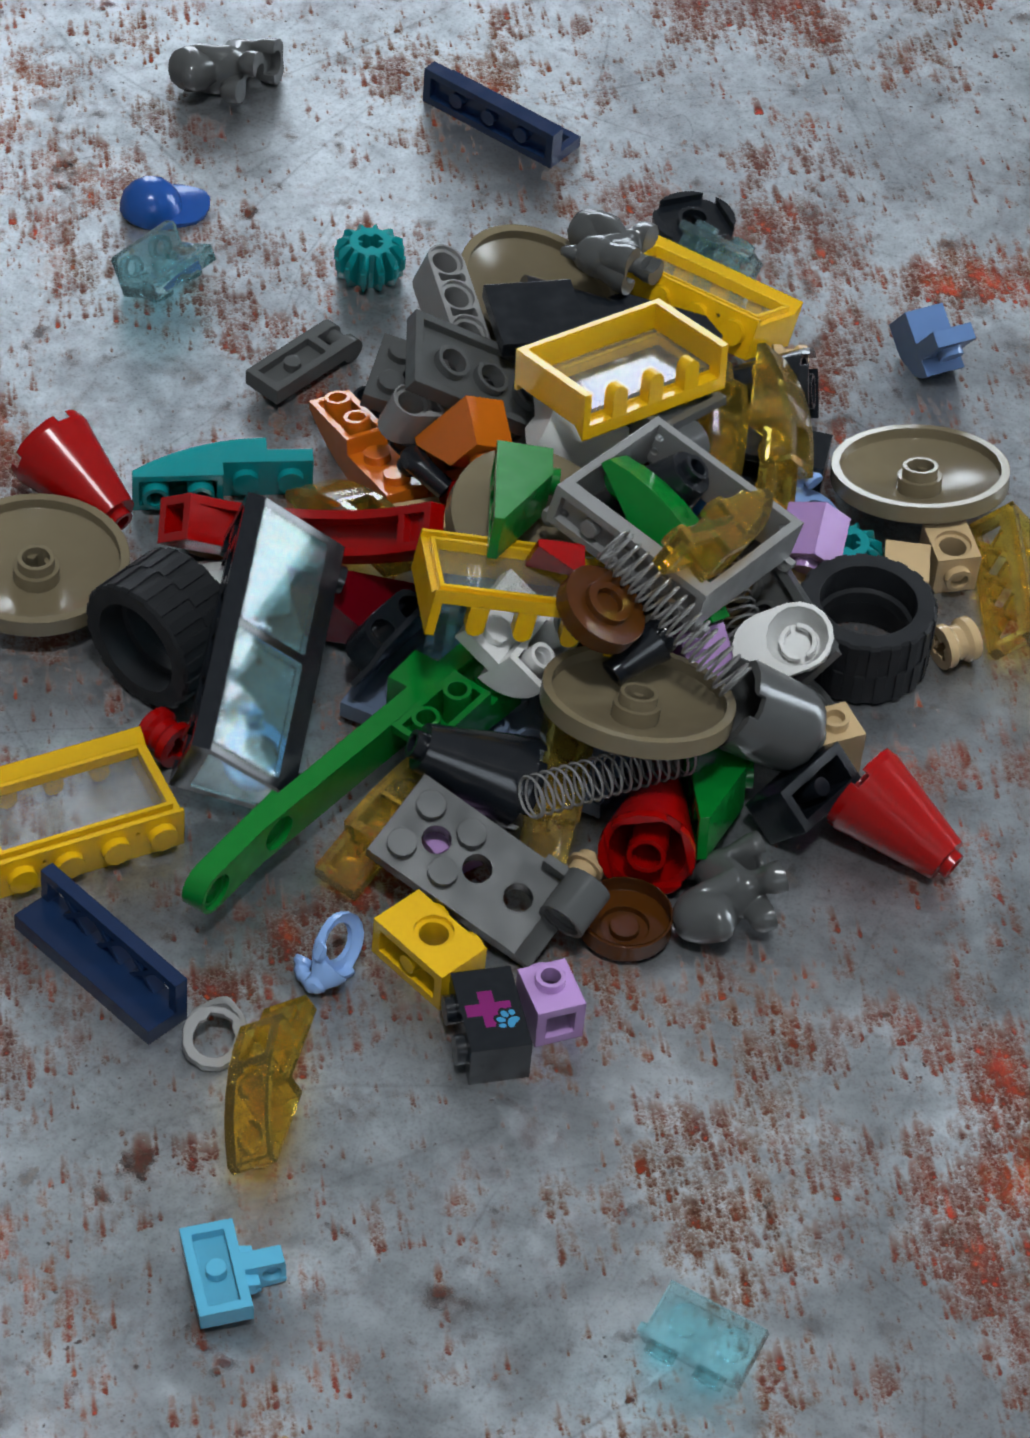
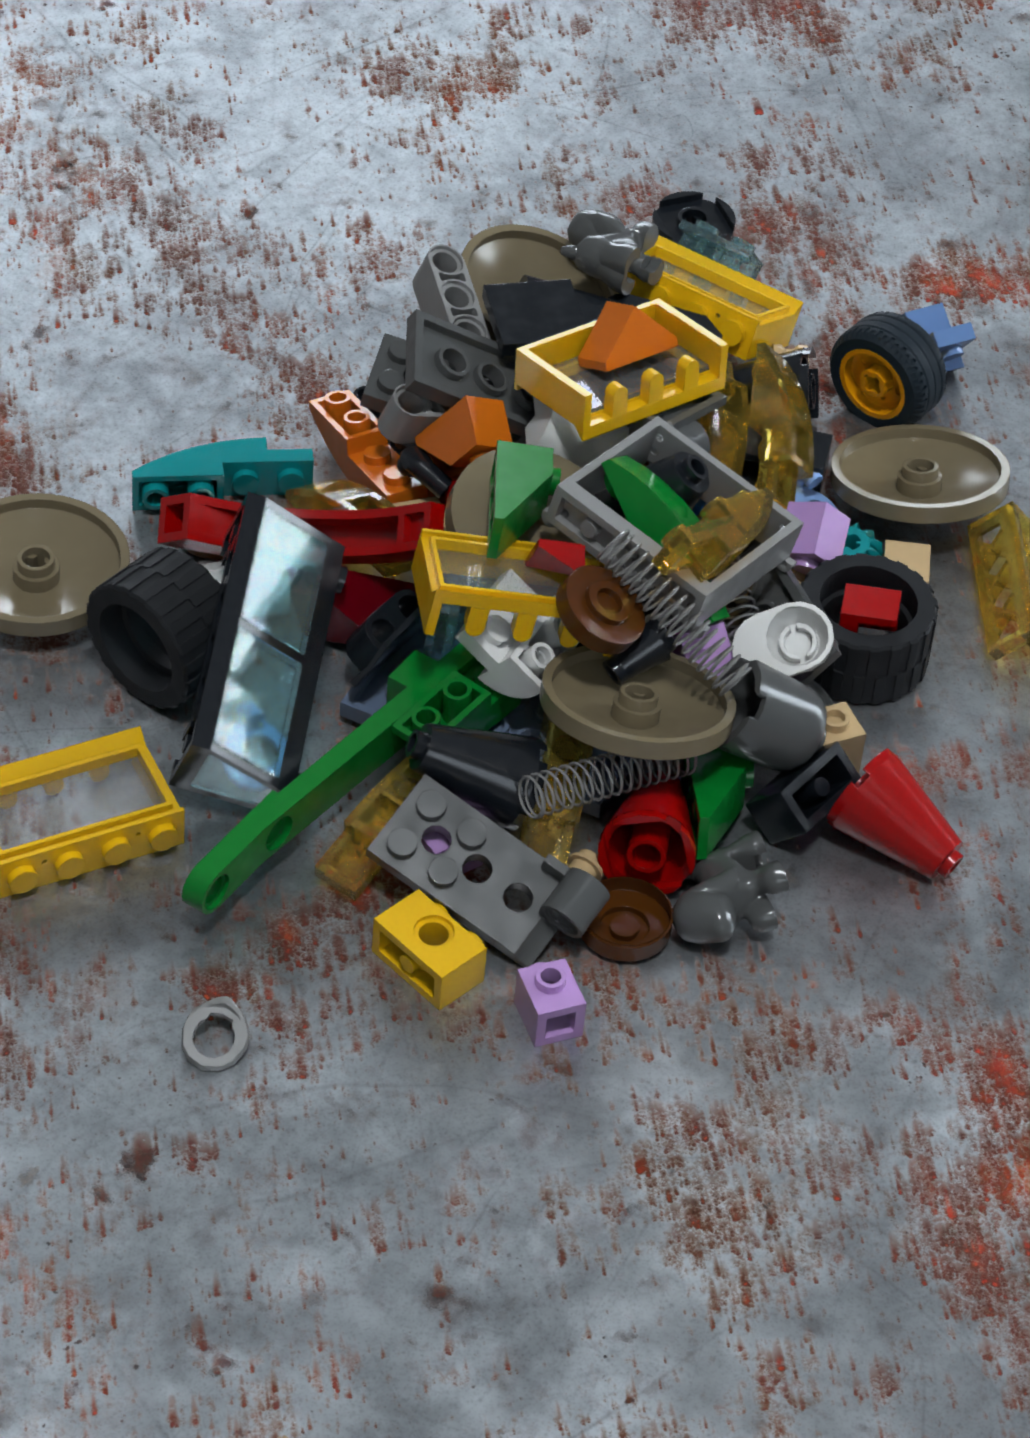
red cone [11,410,134,530] -> none
dark blue fence [14,863,187,1045] -> none
clear light blue bracket [111,220,216,302] -> none
blue cap [120,175,210,230] -> none
red wheel [139,706,188,768] -> none
dark grey animal [168,38,284,104] -> none
medium azure hinge [179,1218,287,1329] -> none
clear yellow slope [224,995,317,1175] -> none
dark grey plate [246,319,363,404] -> none
light blue piece [293,911,364,994] -> none
teal gear [334,224,406,292] -> none
dark blue fence [423,61,581,169] -> none
black brick [441,966,533,1085] -> none
clear light blue bracket [636,1280,770,1392] -> none
tan brick [919,520,982,594] -> none
tan wheel [930,616,983,670] -> none
none -> orange slope [578,301,678,372]
none -> black wheel [830,311,947,428]
none -> red panel [839,583,902,633]

